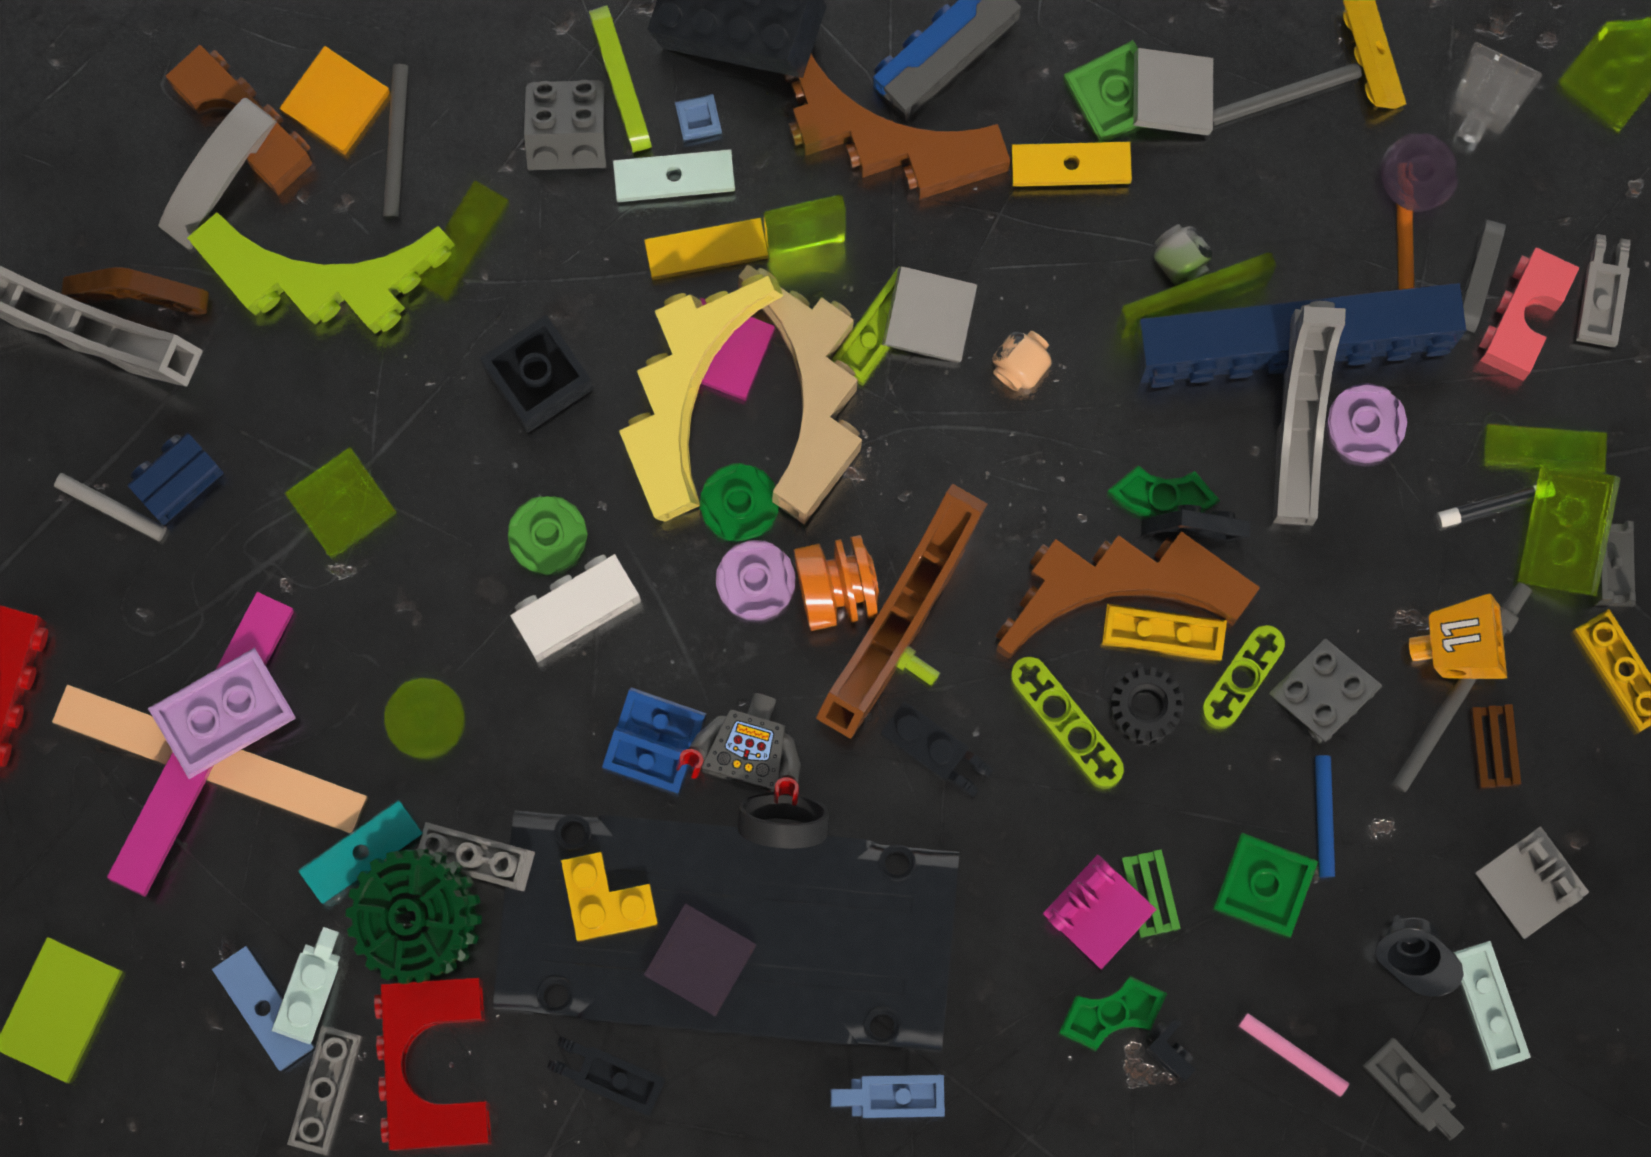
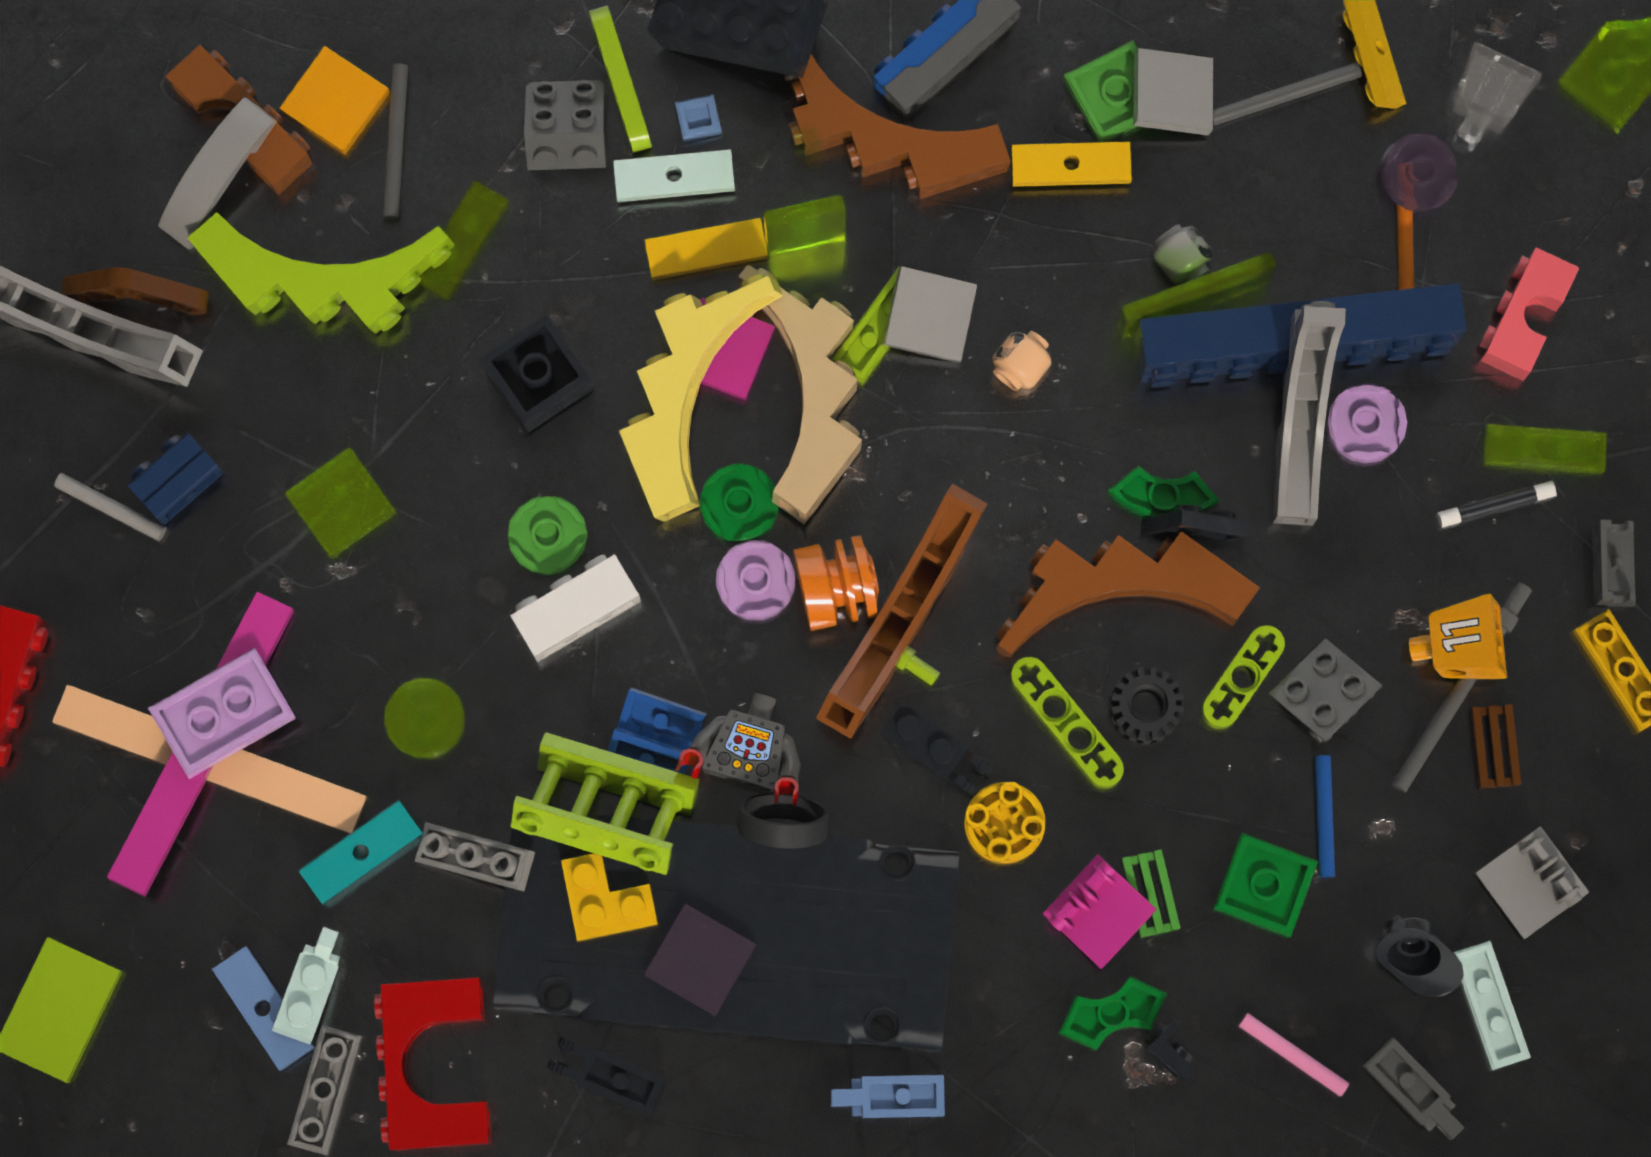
dark green piece [345,848,482,984] -> none
yellow tile [1101,604,1227,662] -> none
dark grey beam [1462,219,1506,333] -> none
clear neon green tile [1517,465,1620,596] -> none
light grey hinge [1576,234,1631,348] -> none
none -> lime fence [511,732,699,875]
none -> yellow tile [964,782,1045,864]

